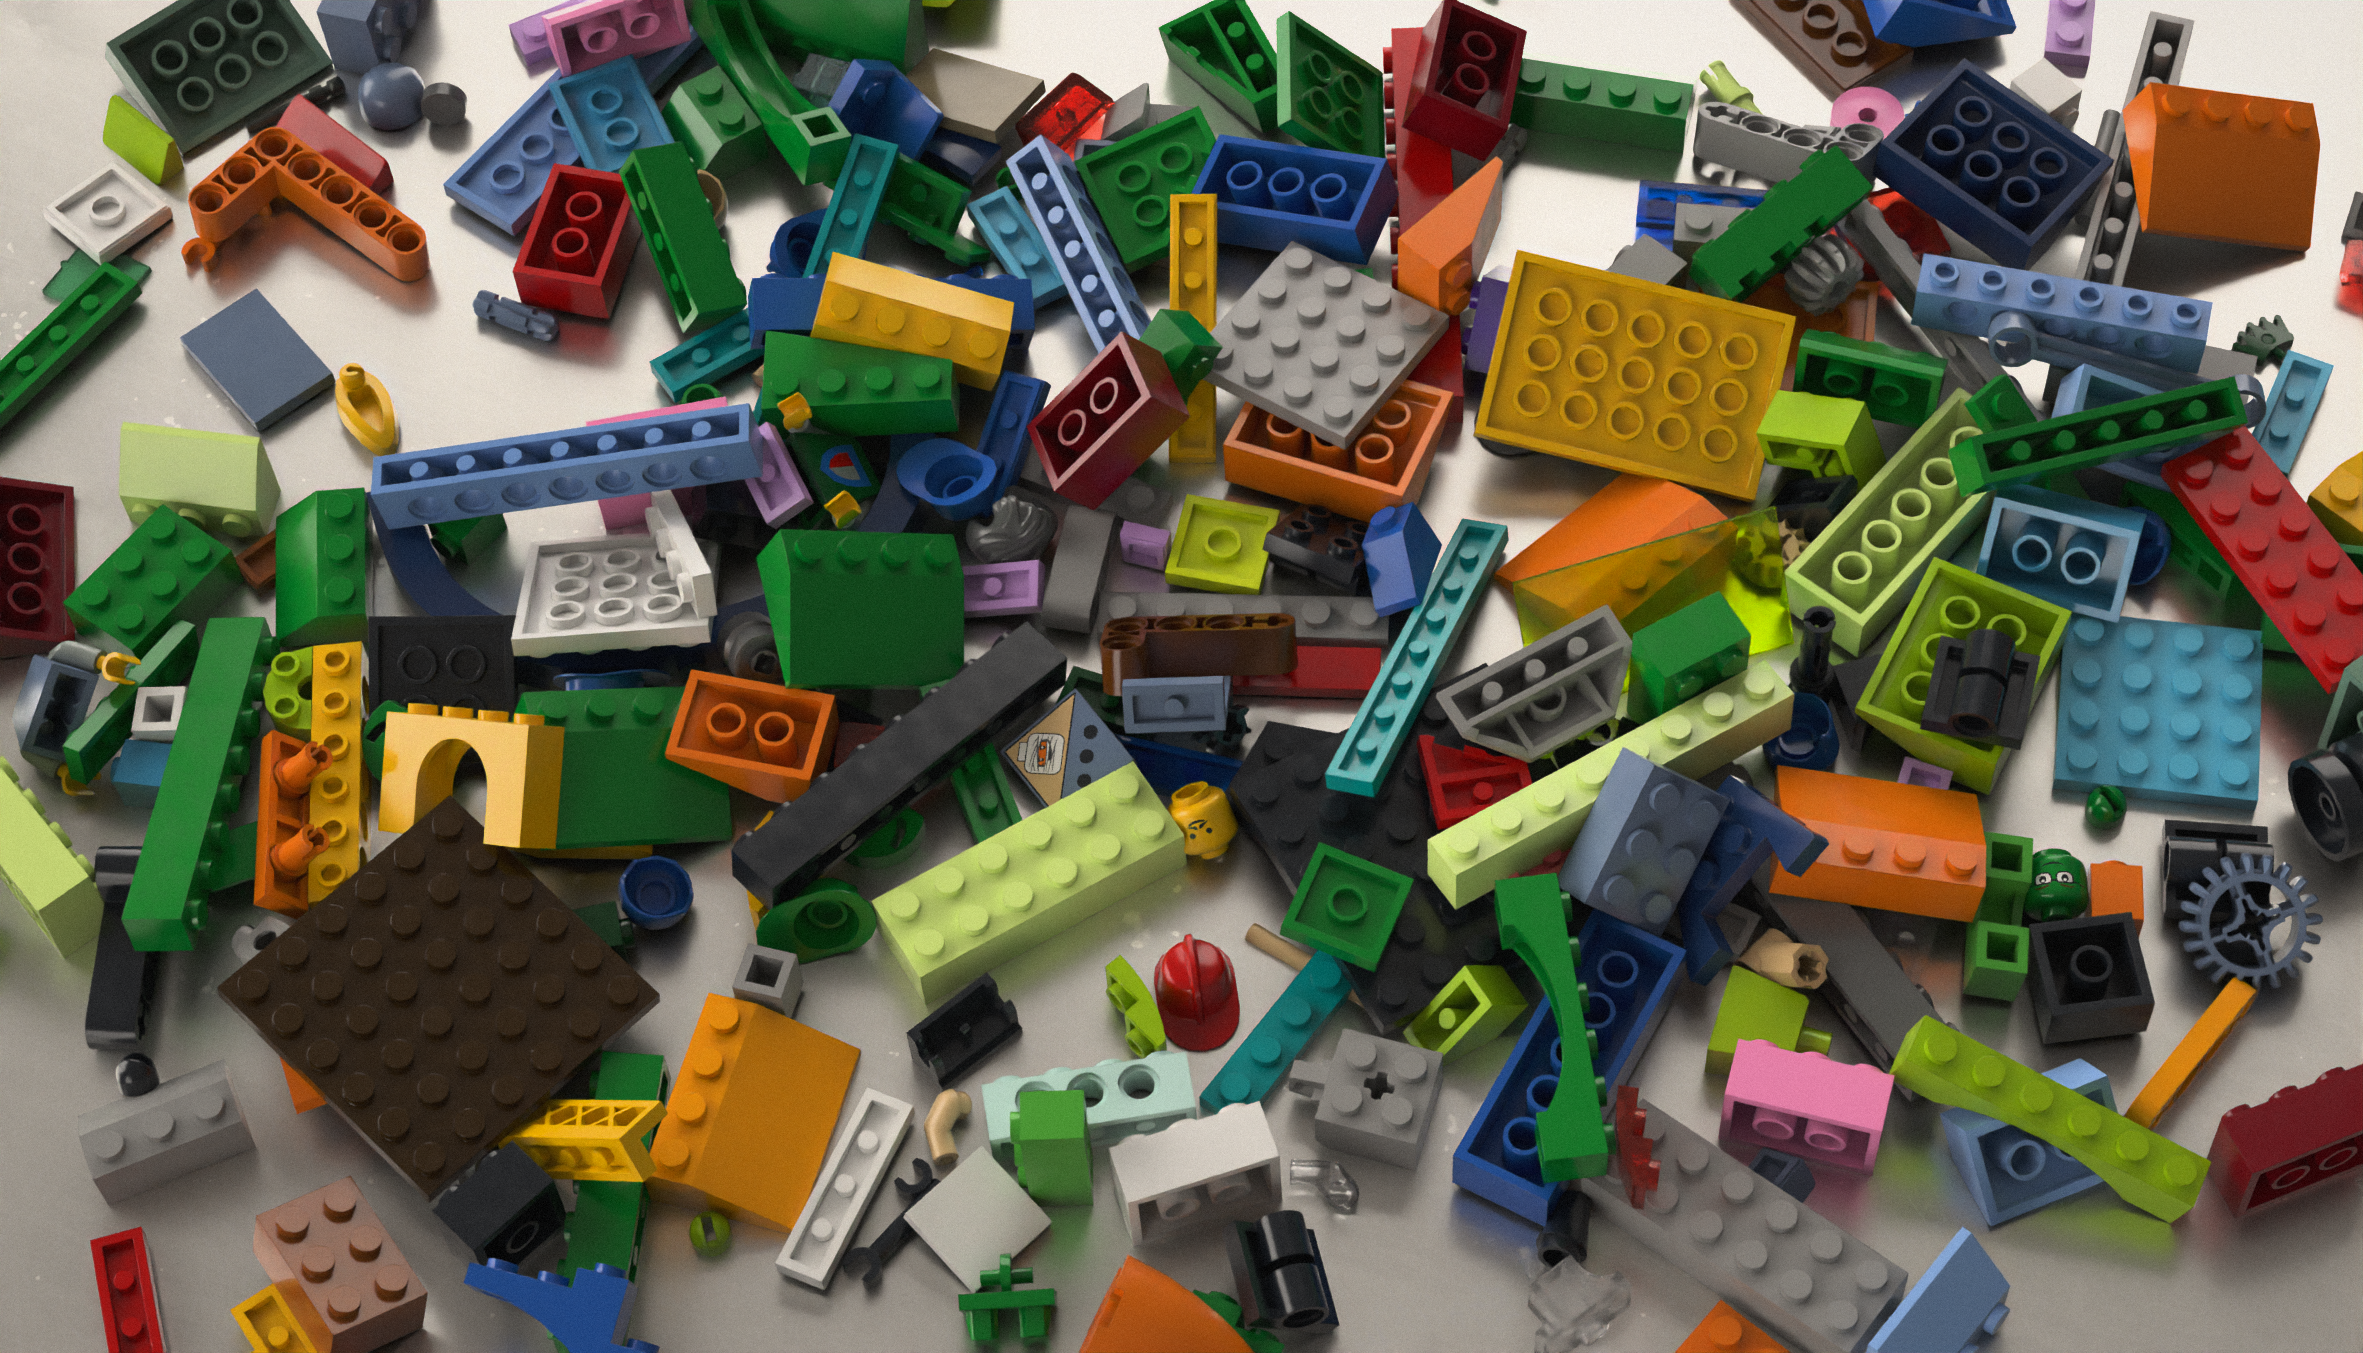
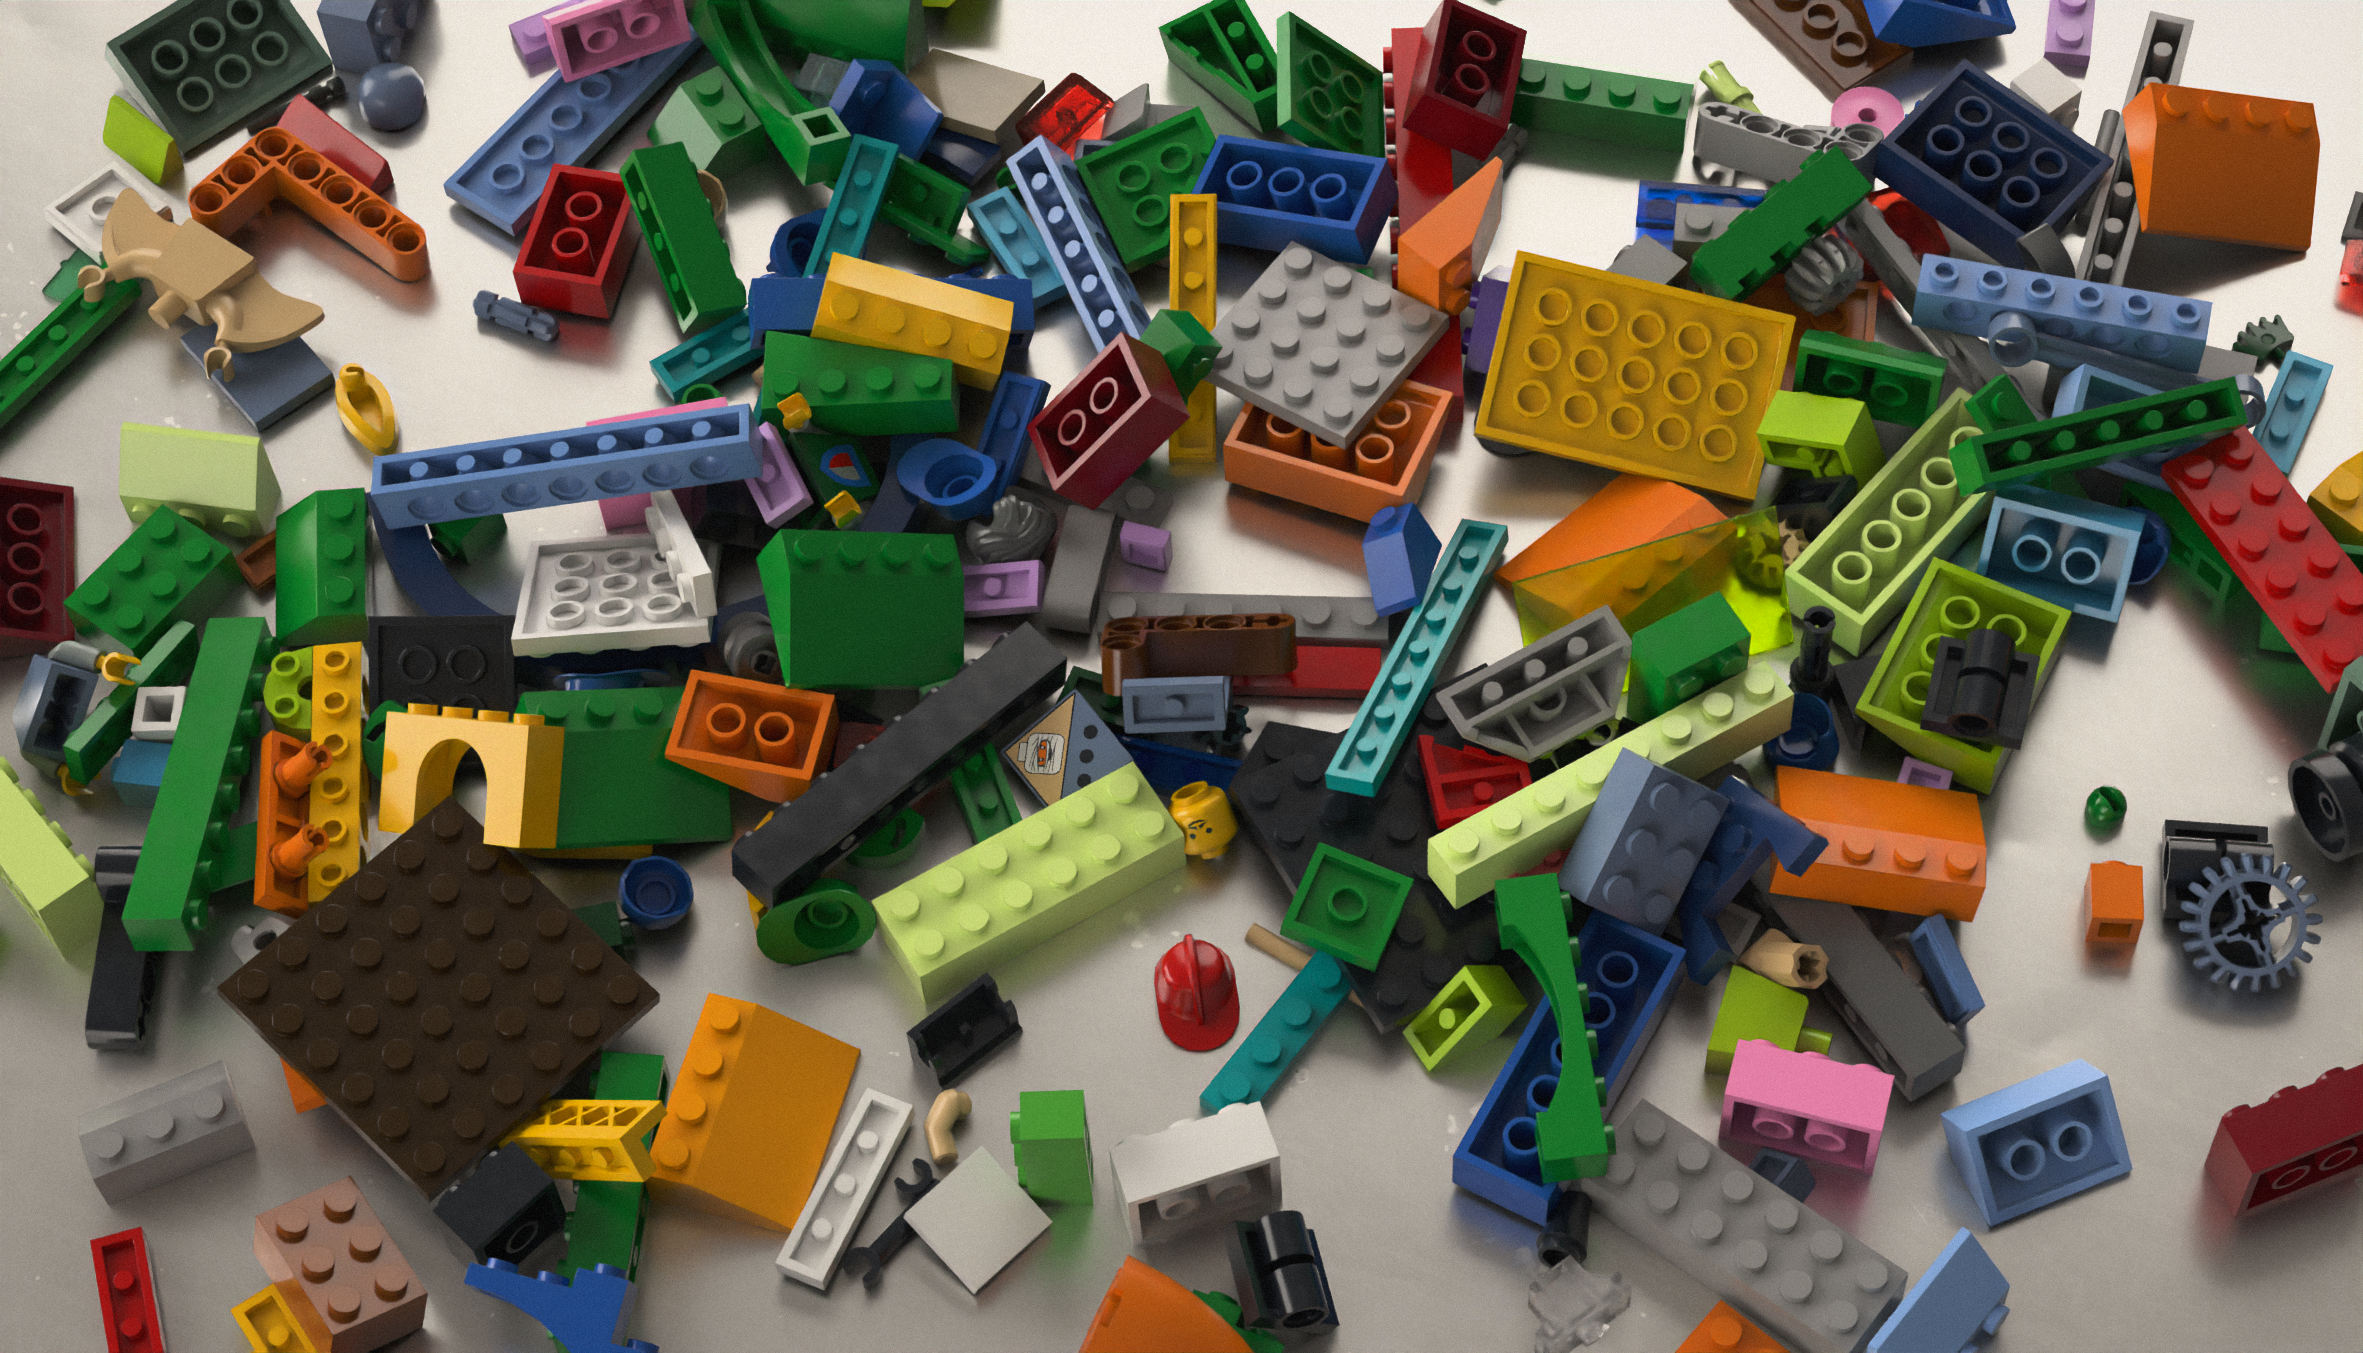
black hinge [116,1052,160,1096] -> none
dark grey tile [421,82,467,125] -> none
dark azure tile [548,54,675,174] -> none
lime hinge [689,1210,733,1257] -> none
light grey brick [732,943,804,1018] -> none
green hips [958,1253,1058,1341] -> none
light aqua brick [981,1051,1197,1162] -> none
lime slope [1105,955,1167,1059] -> none
neon yellow plate [1165,494,1280,595] -> none
black plate [1262,504,1369,596] -> none
light grey hinge [1288,1028,1443,1171] -> none
clear arm [1290,1159,1359,1210] -> none
clear red slope [1614,1085,1661,1210] -> none
lime arch [1889,1015,2211,1224] -> none
bright green arch [1963,831,2033,1001] -> none
green head [2023,848,2089,923] -> none
black brick [2027,912,2155,1044] -> none
medium azure plate [2052,612,2263,811] -> none
light orange beam [2124,976,2259,1131] -> none
none -> tan torso [78,188,325,382]
none -> medium blue tile [1908,913,1986,1027]
none -> dark grey hat [2015,223,2076,279]

